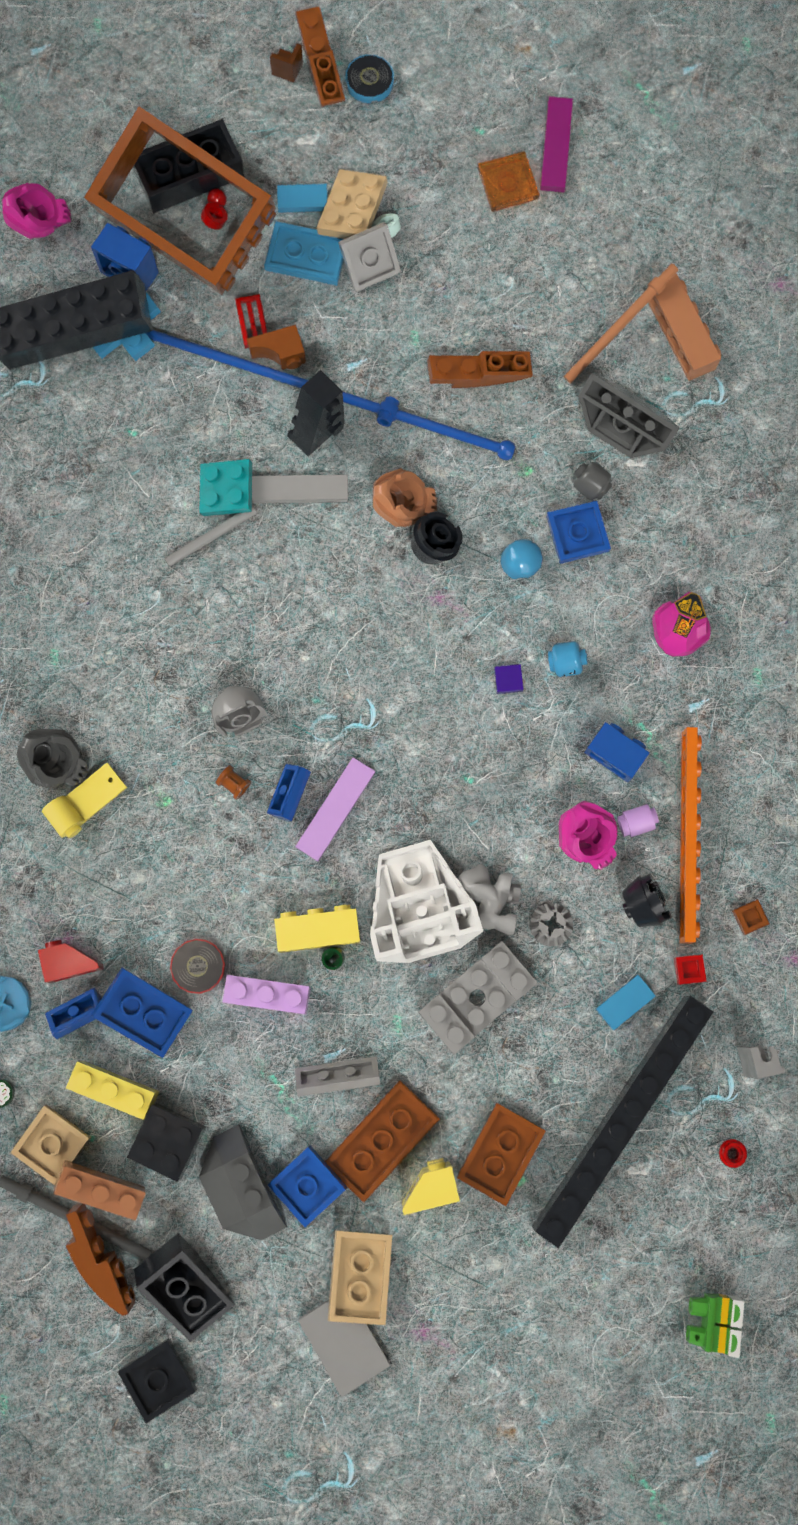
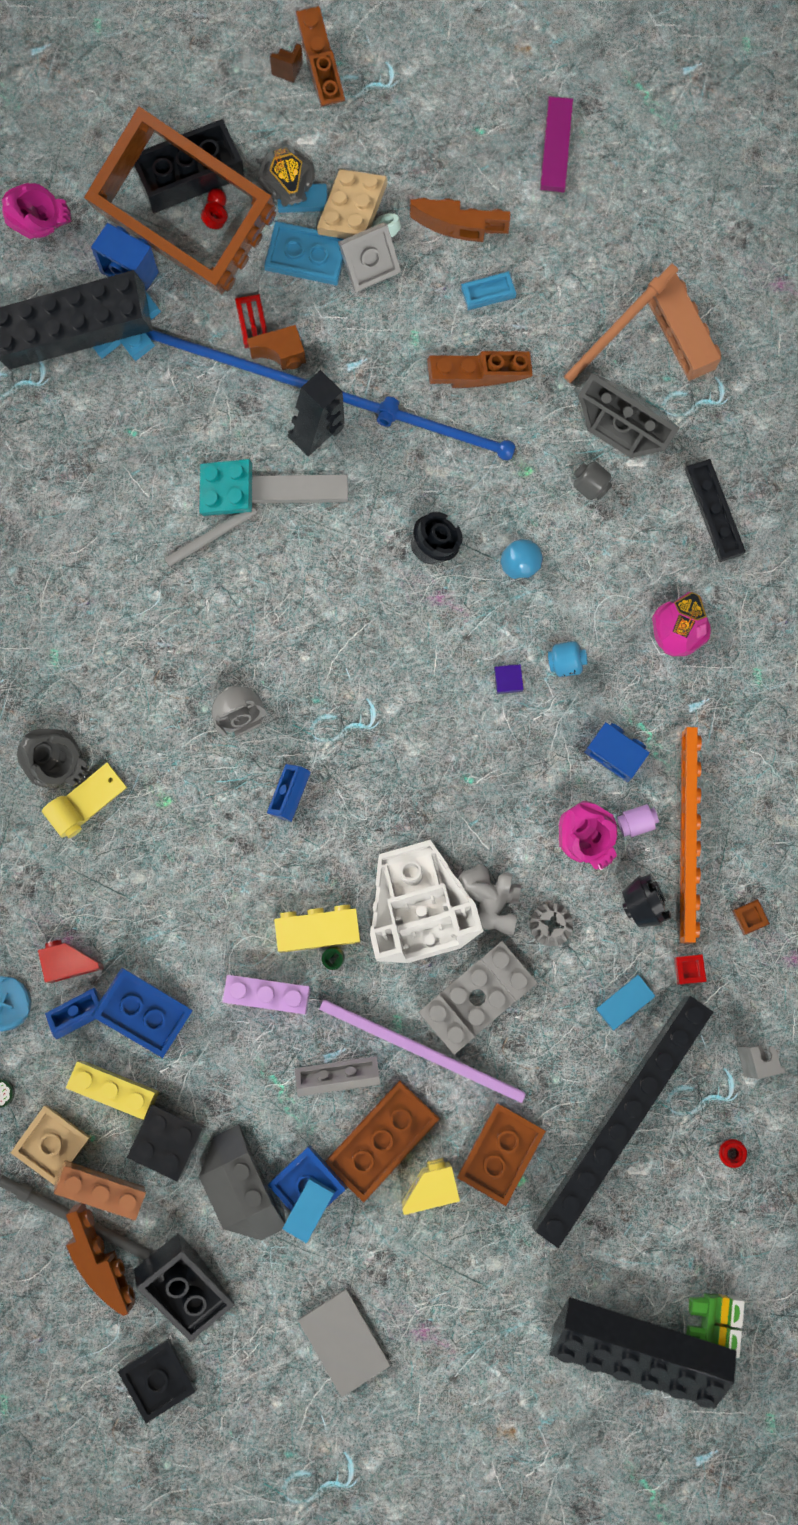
black tile [170,939,226,994] -> none
dark orange bush [216,765,251,800] -> none
lavender tile [295,758,375,862] -> none
tan plate [327,1230,392,1325] -> none
black tile [346,55,394,103] -> none
nougat helmet [373,468,437,528] -> none
clear orange tile [477,151,540,212] -> none
blue plate [546,501,611,564] -> none
none -> helmet [258,146,315,207]
none -> dark azure tile [282,1177,335,1244]
none -> lavender tile [319,1000,526,1103]
none -> dark orange slope [410,198,510,242]
none -> dark azure tile [461,271,516,311]
none -> black brick [549,1297,737,1409]
none -> black tile [684,459,746,562]

